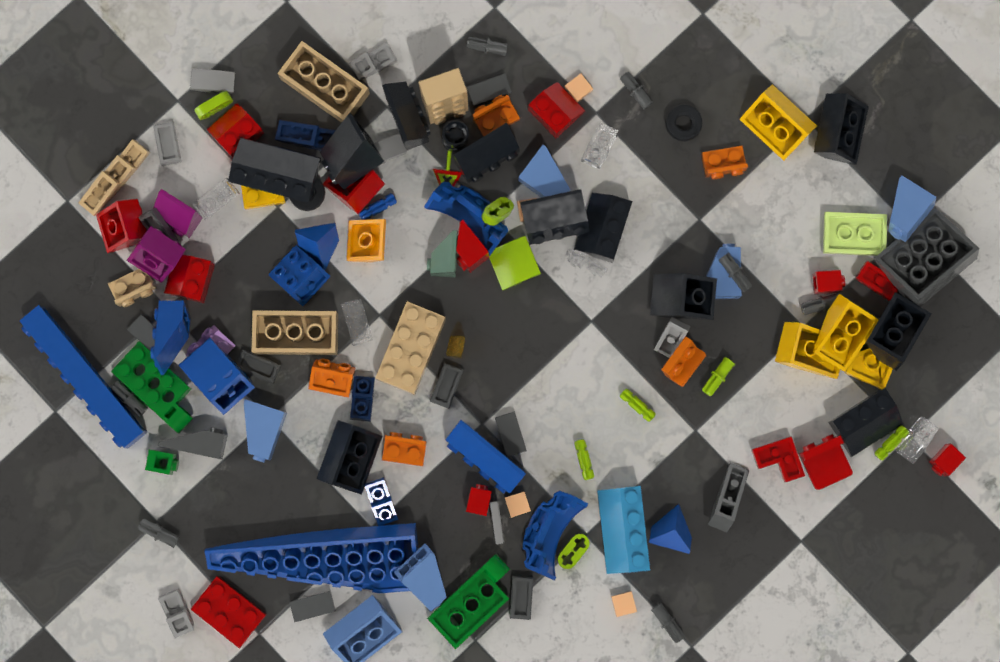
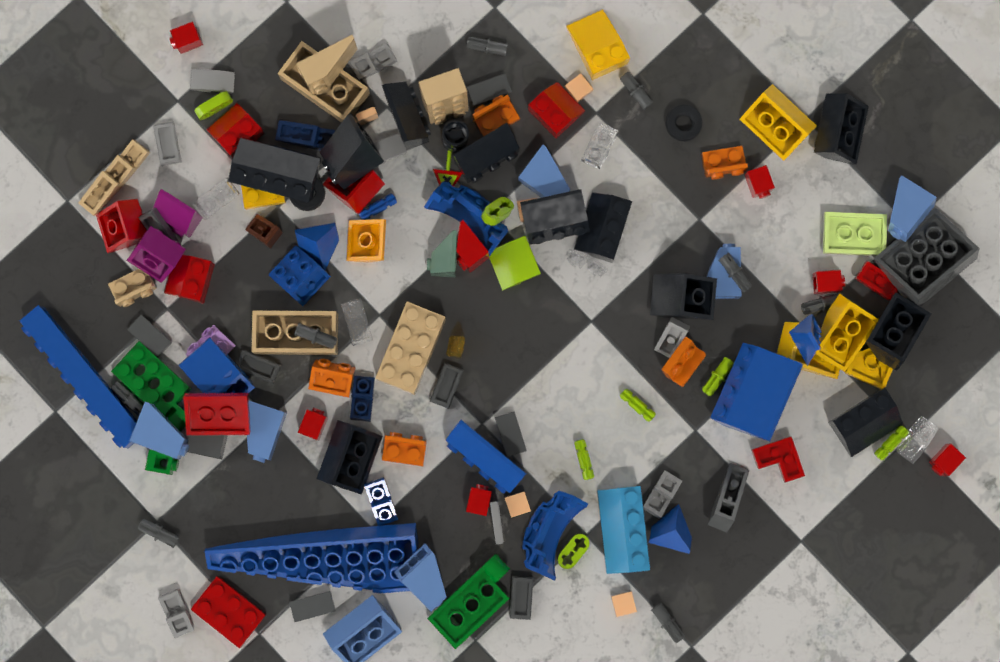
blue slope [151,301,191,375] -> none
red bracket [798,434,853,490] -> none
none -> medium blue slope [130,402,189,459]
none -> red brick [169,21,203,54]
none -> red plate [183,393,251,435]
none -> copper slope [245,214,283,249]
none -> dark grey axle [295,323,337,349]
none -> tan slope [296,35,357,95]
none -> red brick [298,407,328,441]
none -> light nougat tile [356,107,379,125]
none -> yellow slope [566,9,630,80]
none -> light grey slope [643,470,682,519]
none -> blue slope [710,343,803,442]
none -> red brick [744,165,775,199]
none -> blue slope [789,314,822,366]

